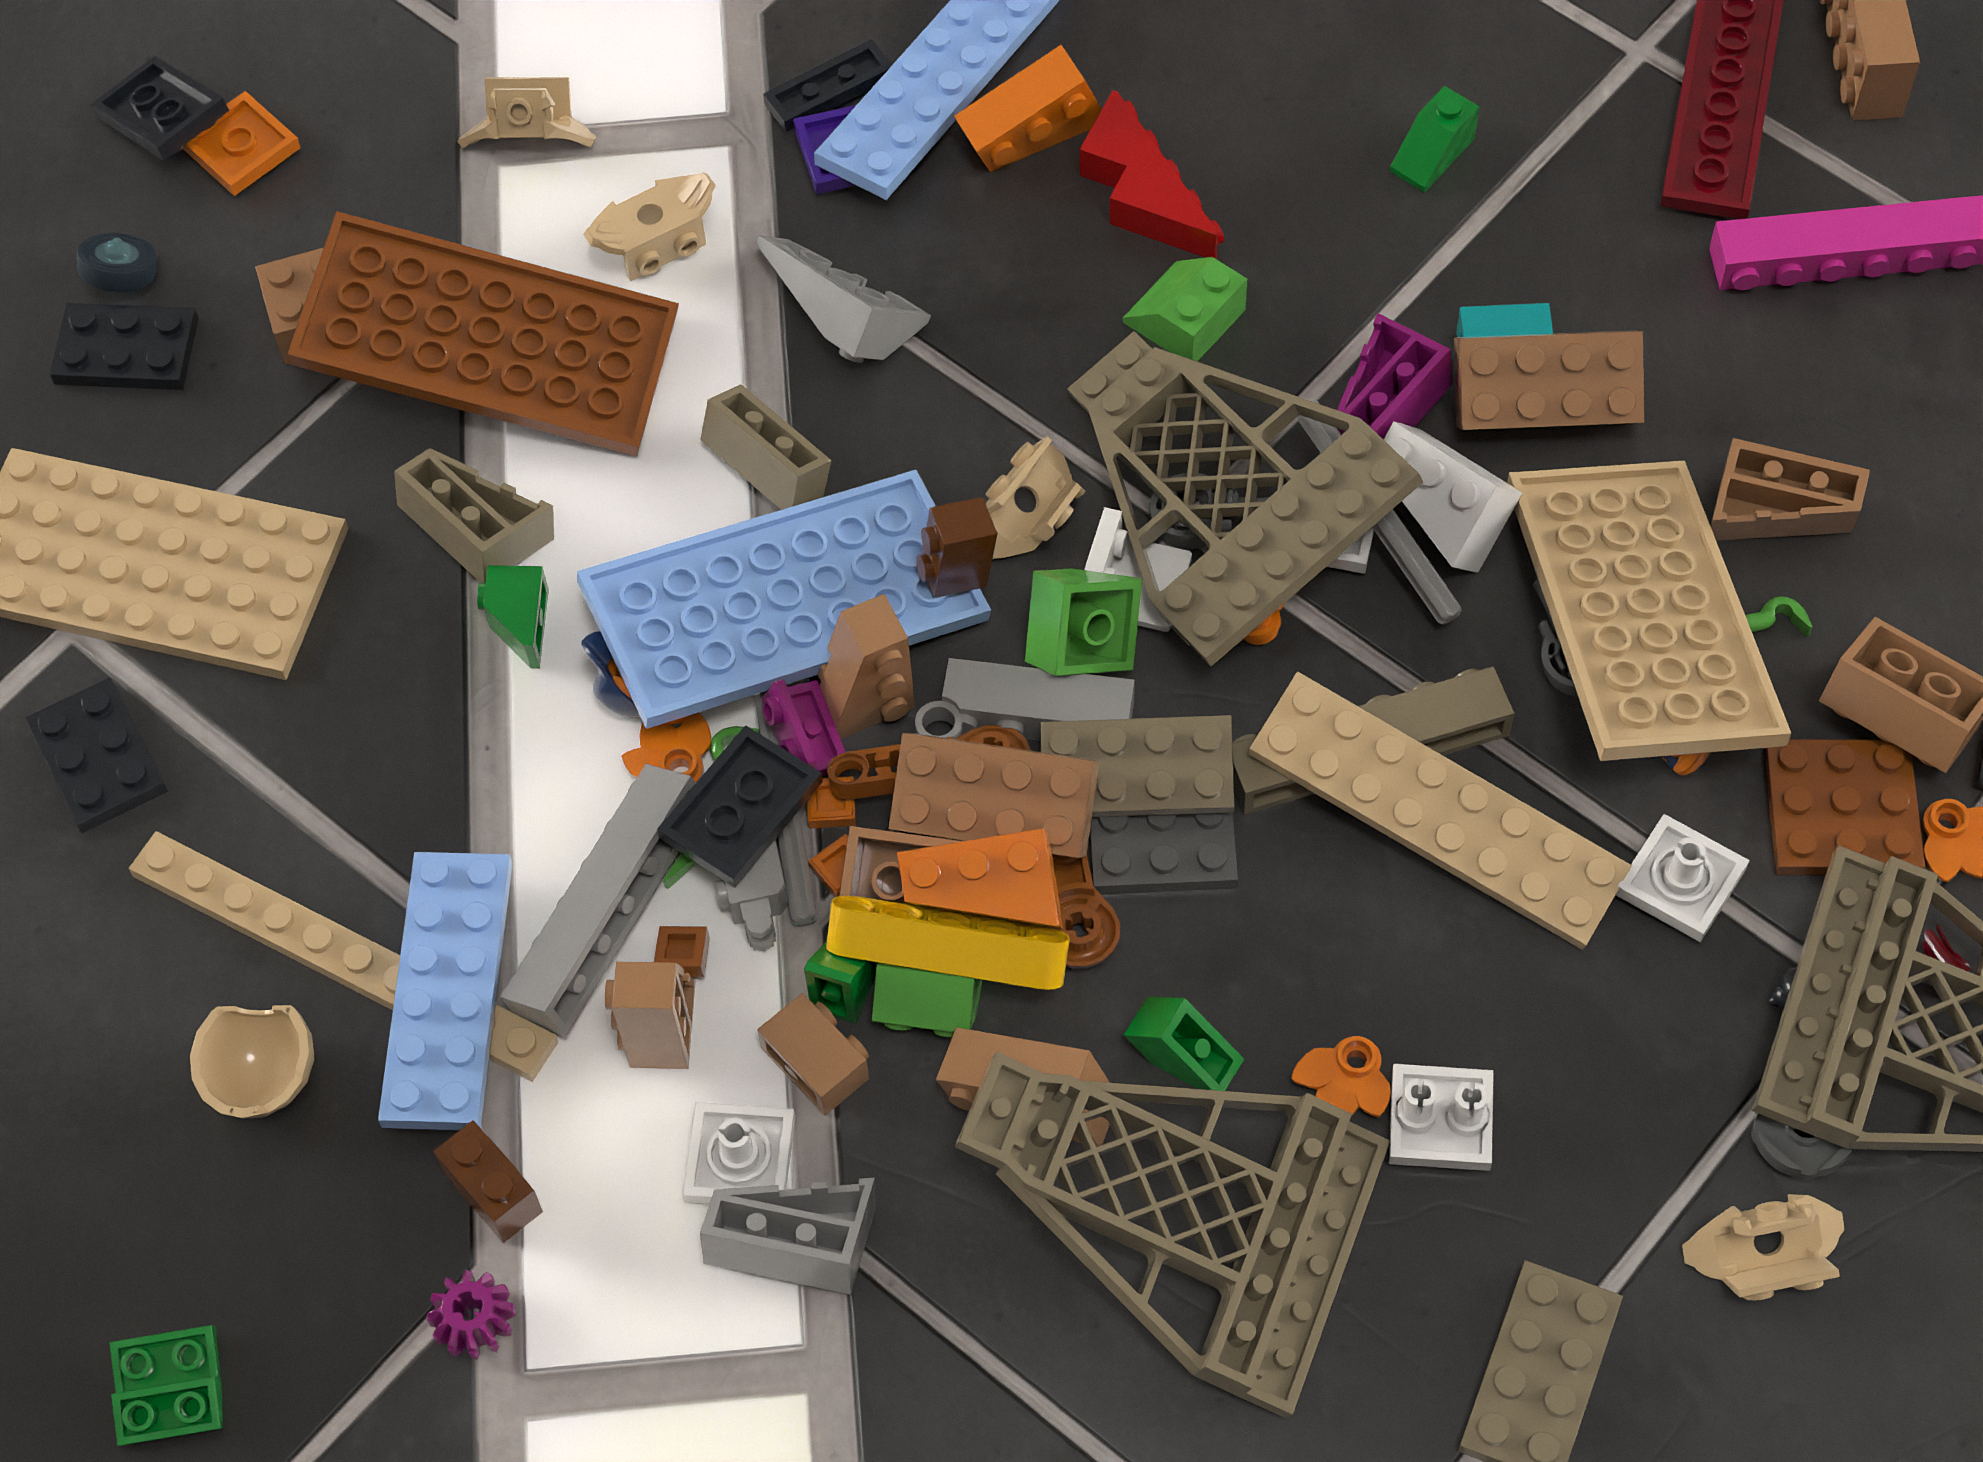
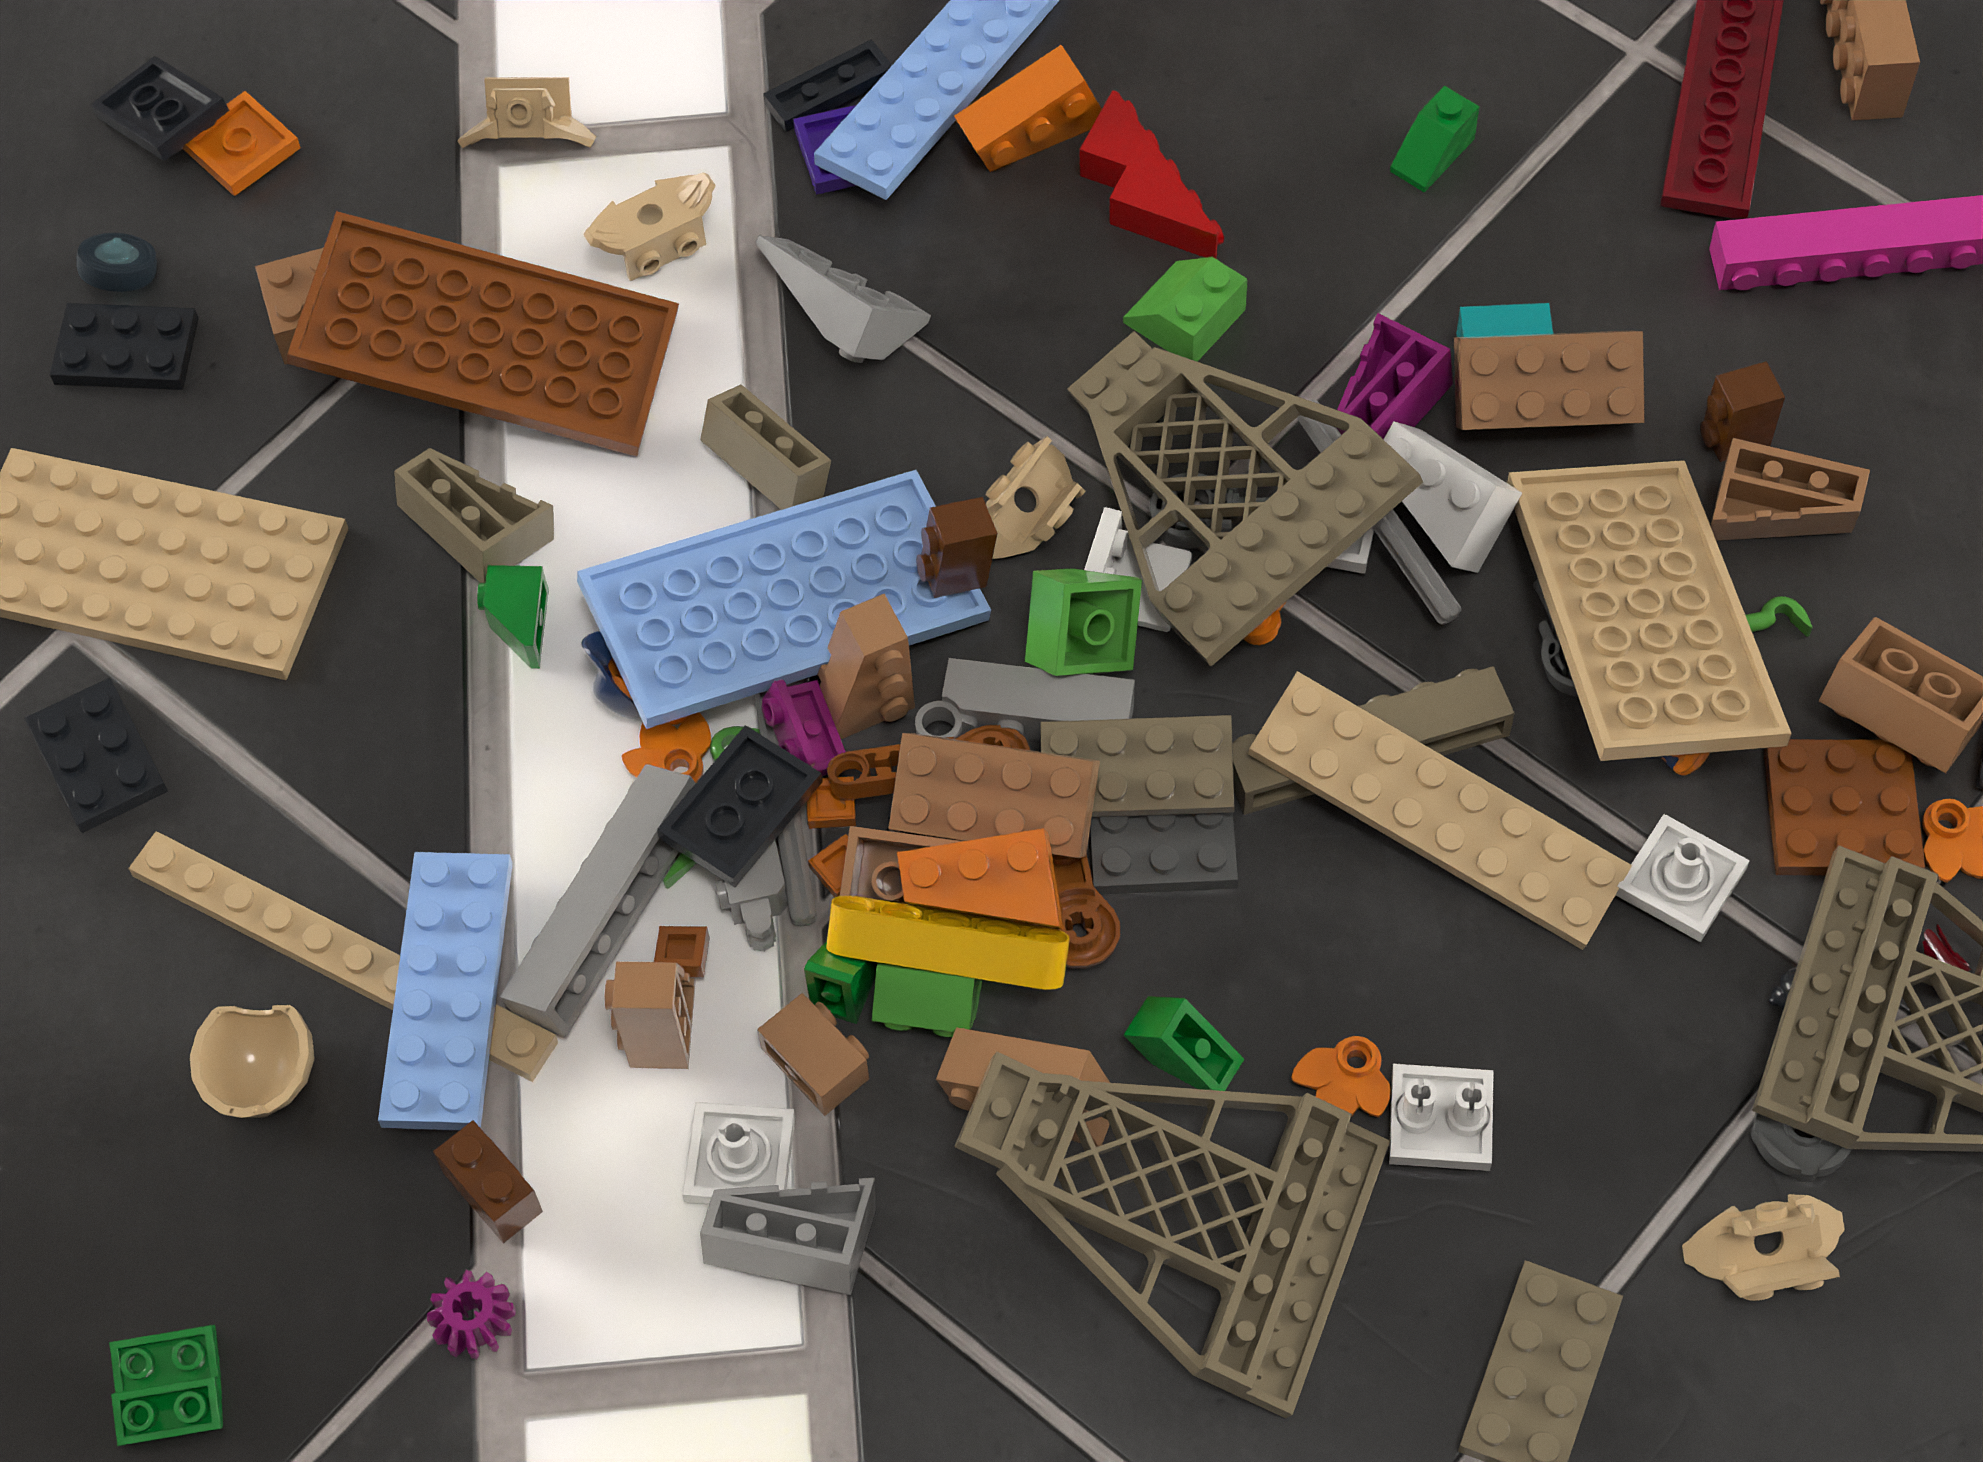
none -> reddish brown brick [1700,361,1785,462]

